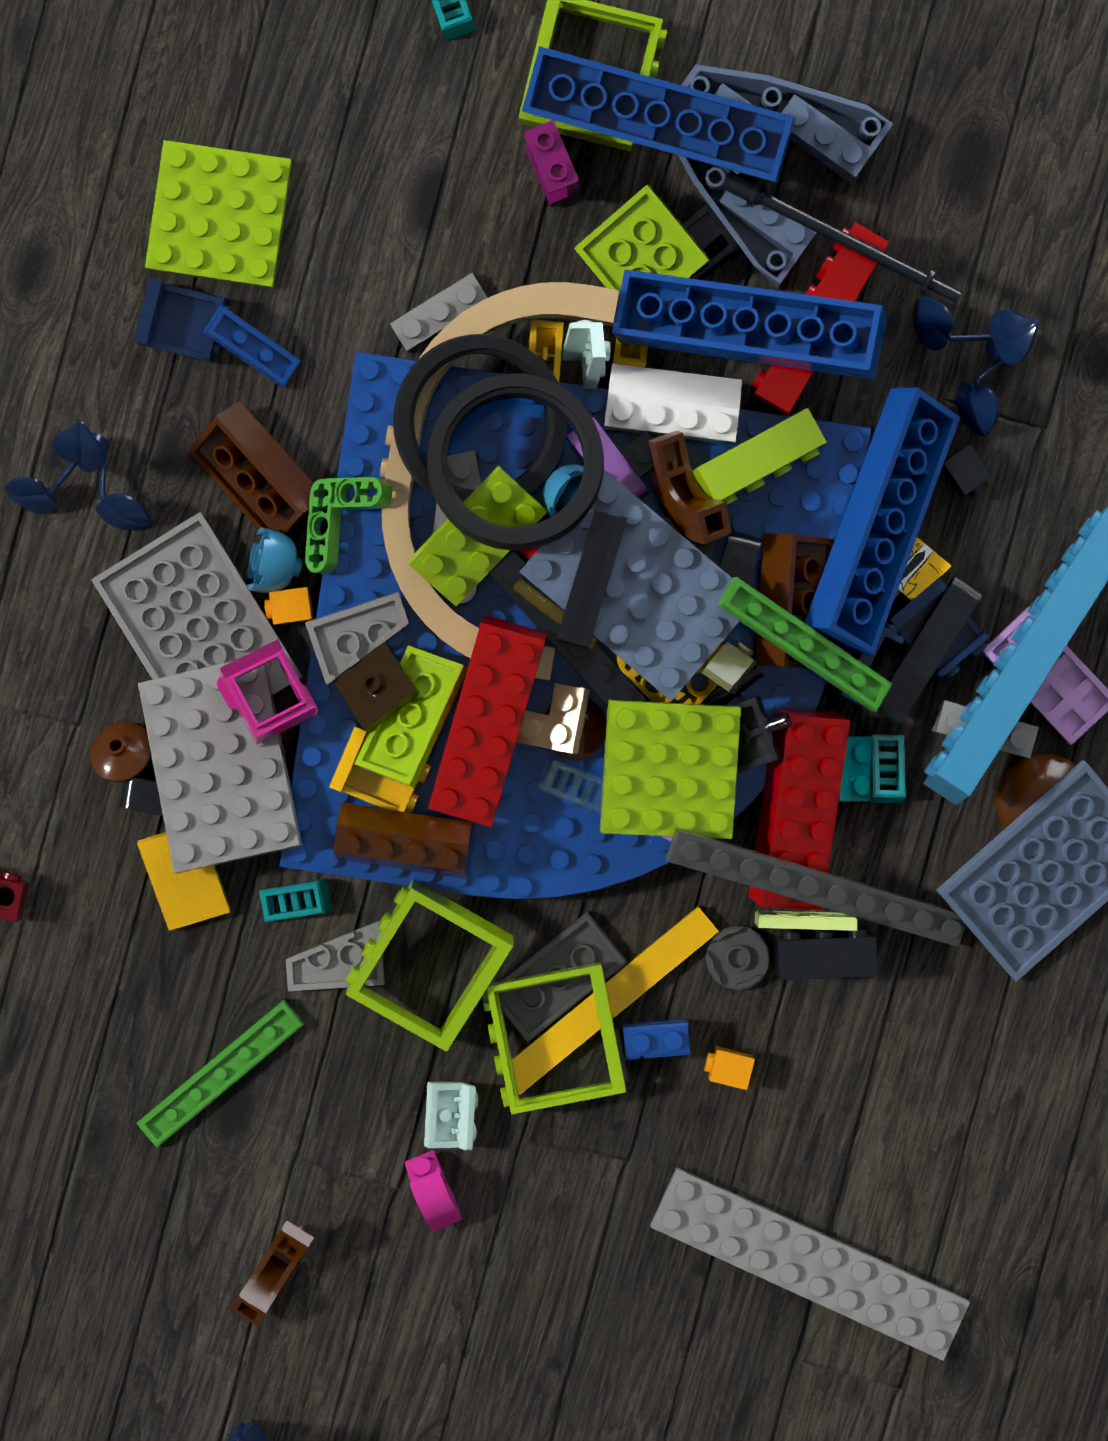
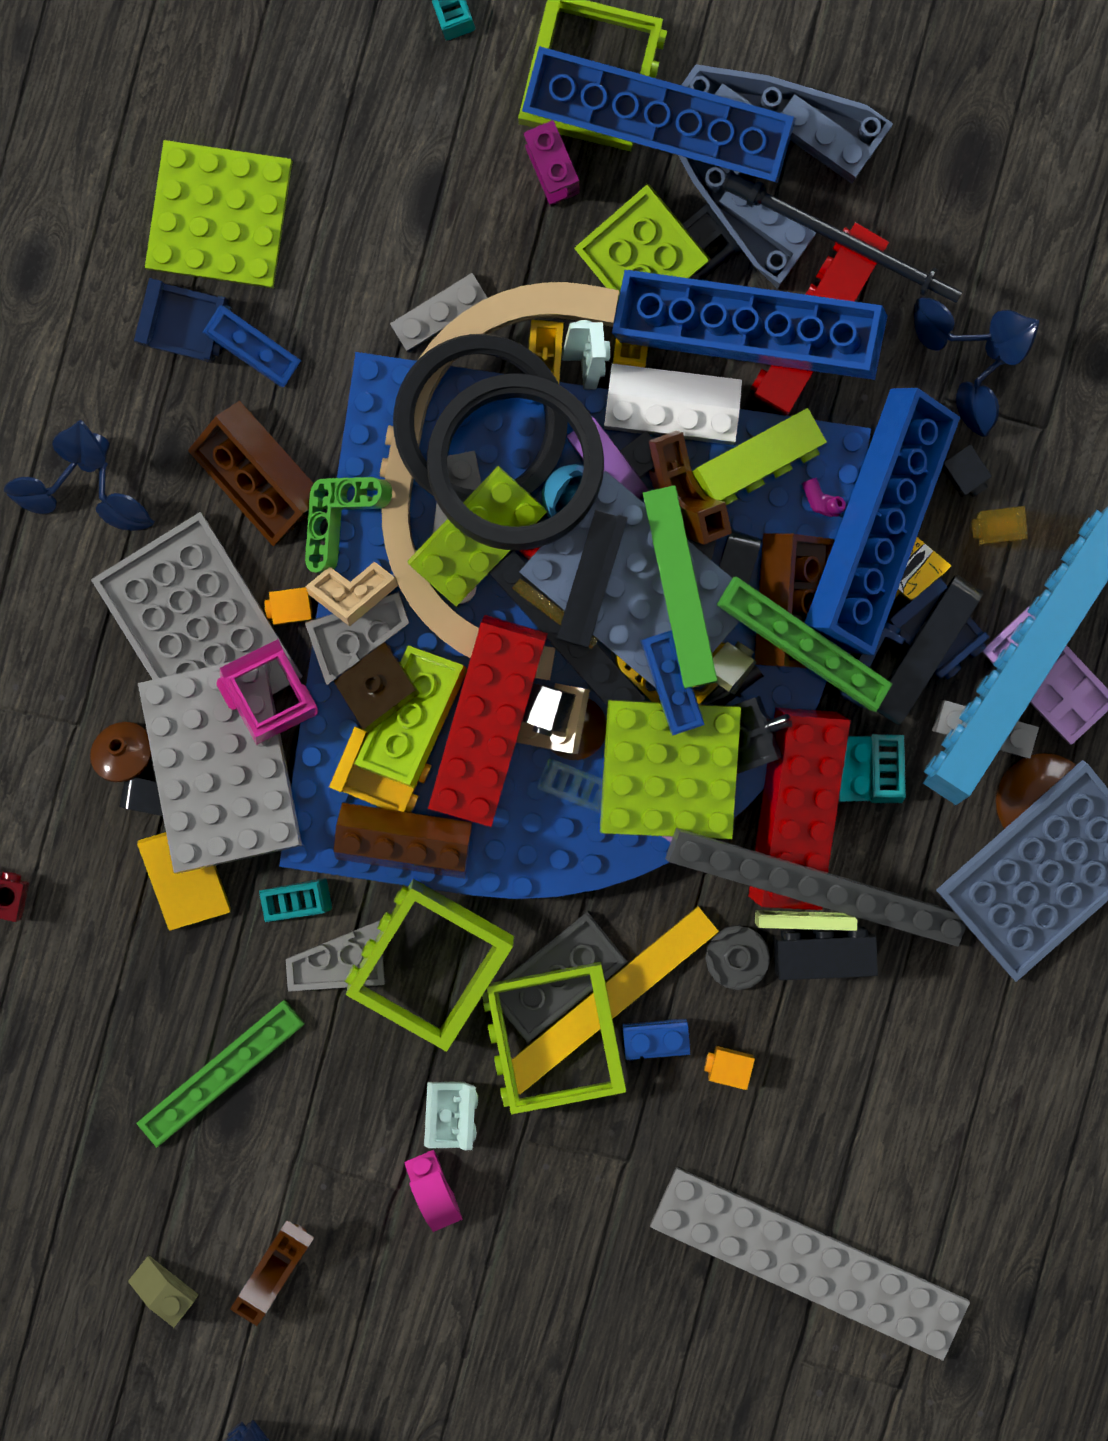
dark azure cylinder [247,527,302,593] -> none
none -> olive slope [128,1255,199,1328]
none -> tan plate [305,562,398,626]
none -> brick [522,683,576,736]
none -> blue tile [640,630,705,736]
none -> bright green tile [643,485,718,689]
none -> magenta arm [801,477,846,517]
none -> clear yellow slope [972,506,1028,545]

